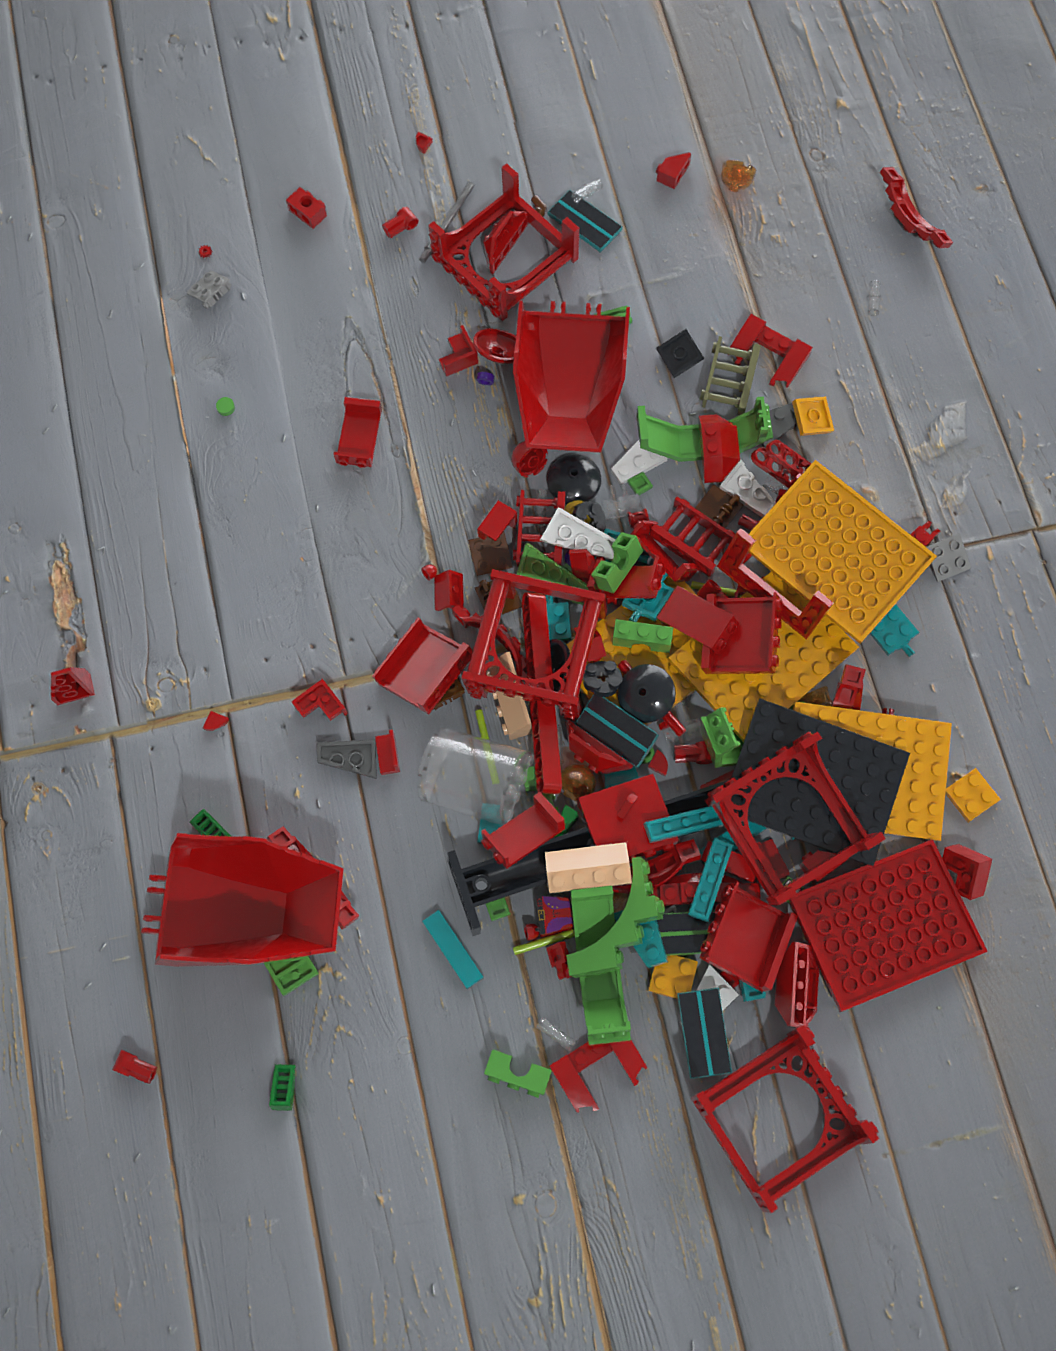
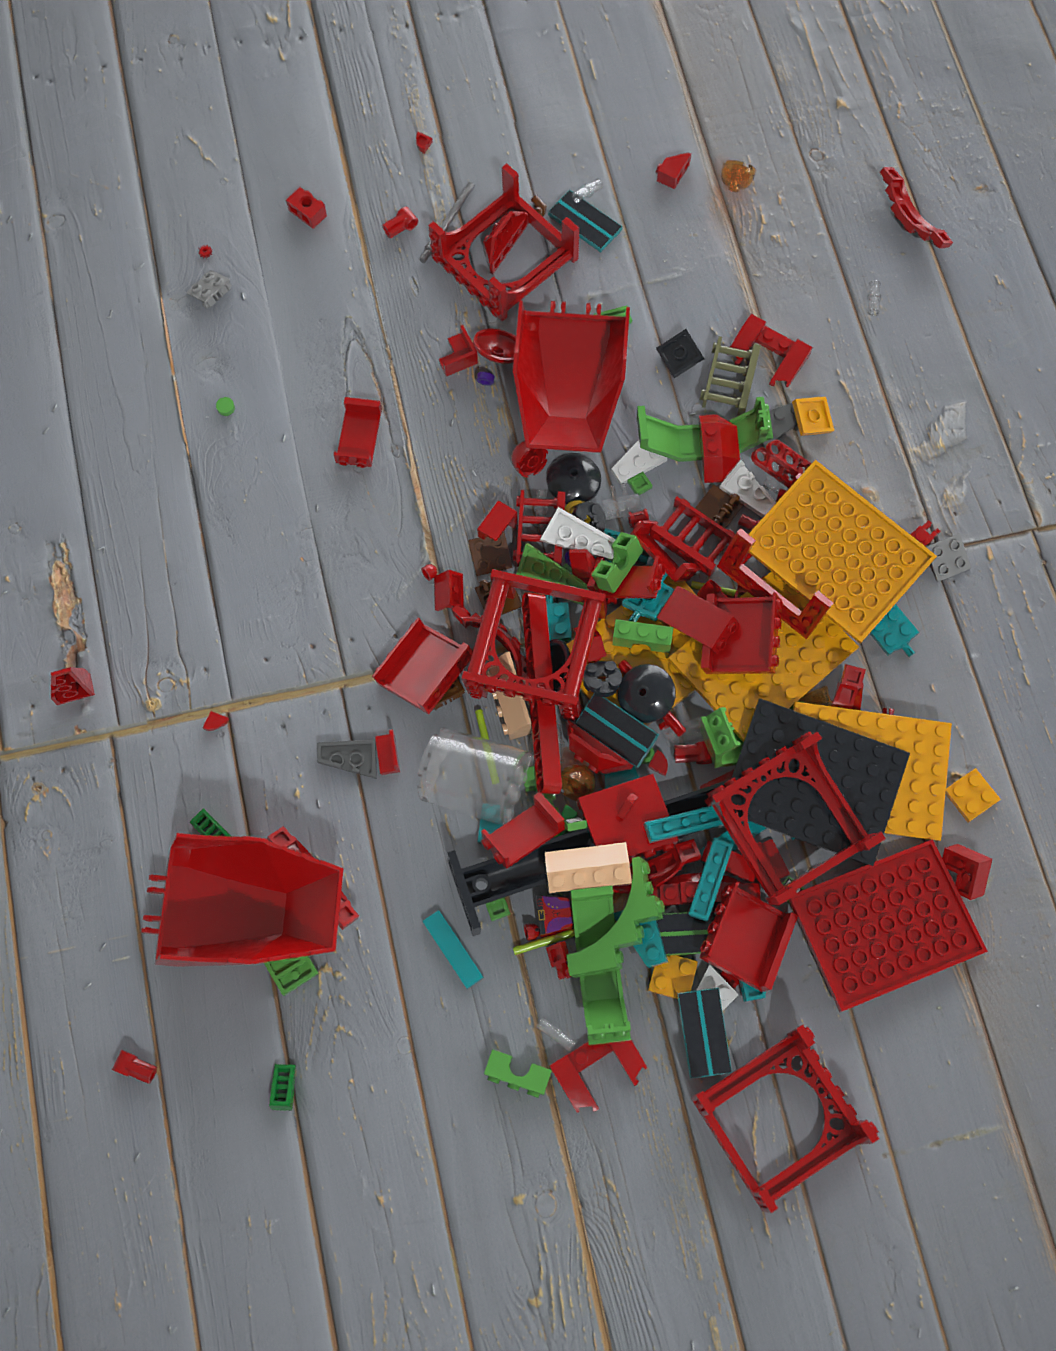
red panel [291,679,348,721] -> none
red wedge [775,942,819,1028] -> none
red slope [799,851,849,885] -> none
none -> bright green tile [564,817,587,831]

